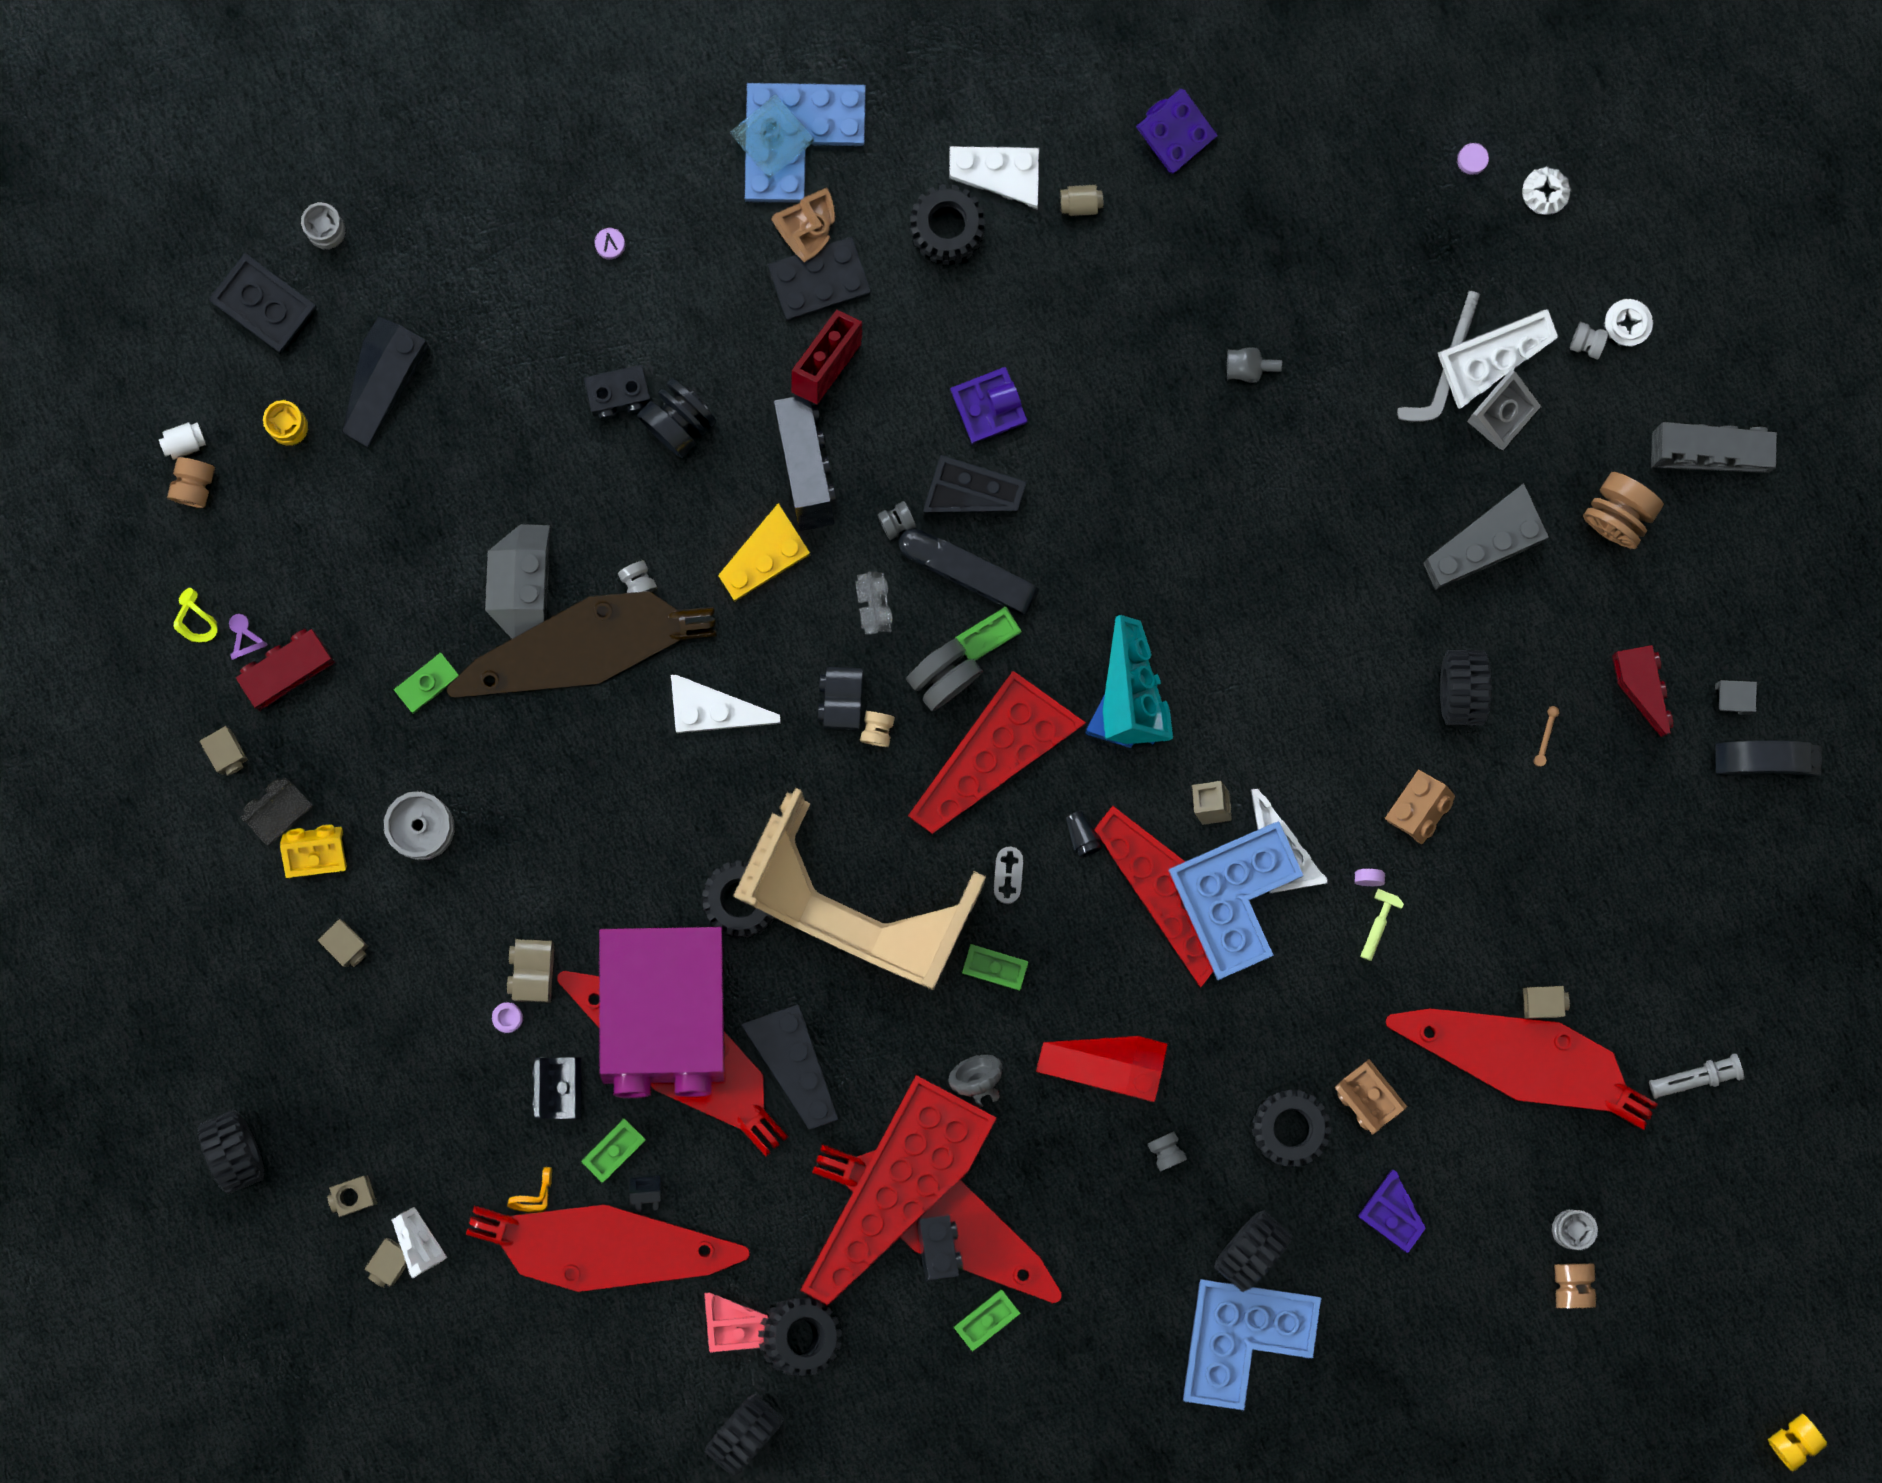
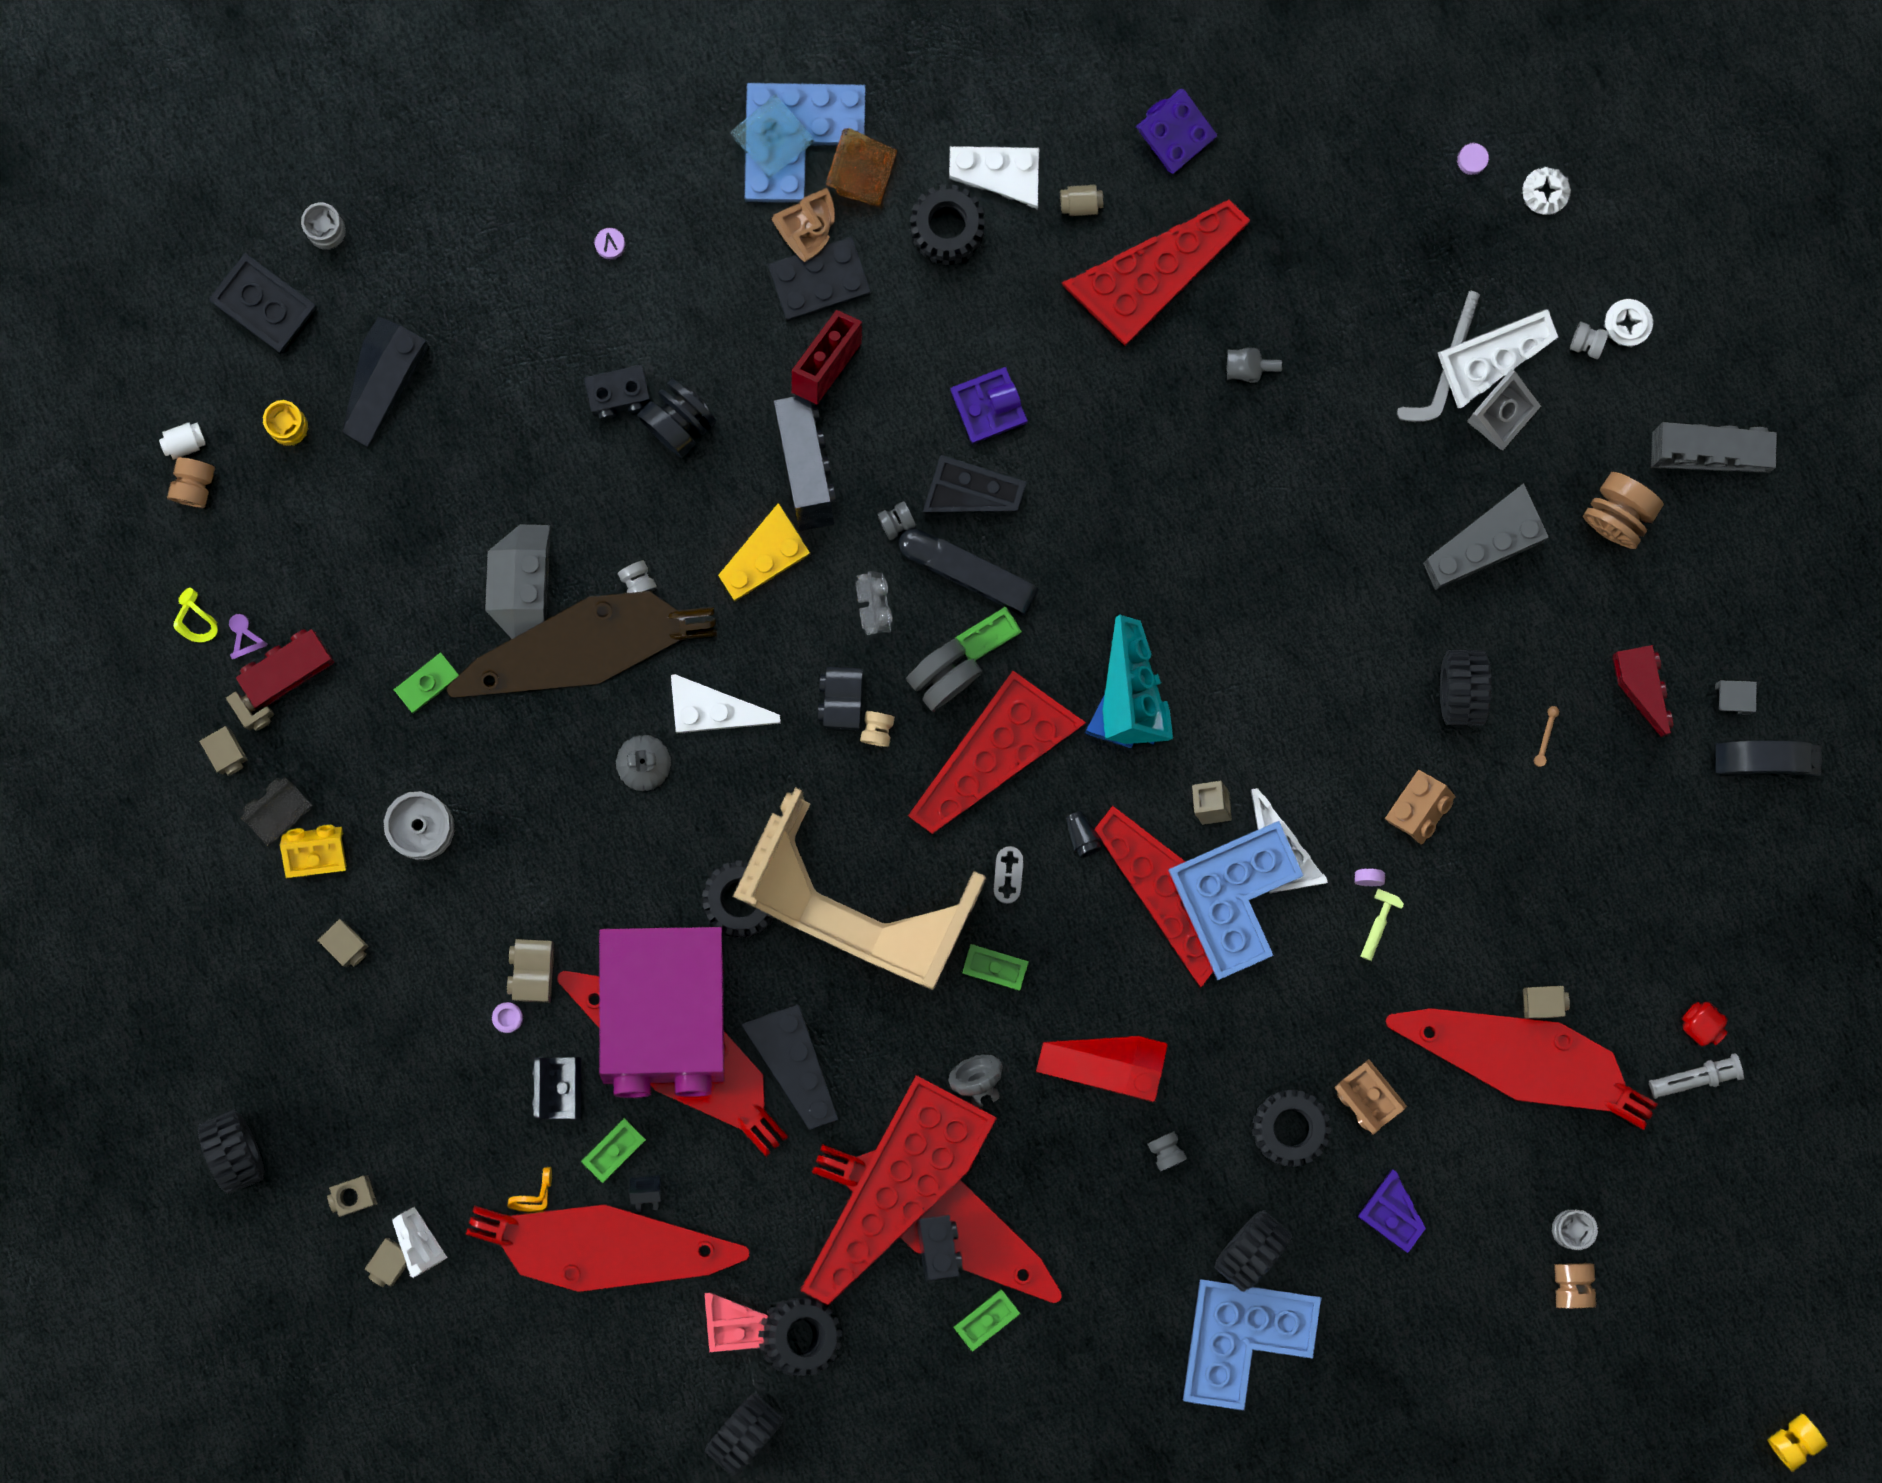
none -> dark tan bracket [226,691,275,731]
none -> dark grey hair [616,735,671,791]
none -> clear orange plate [826,128,897,206]
none -> red wing [1062,200,1250,346]
none -> red head [1682,1001,1728,1046]

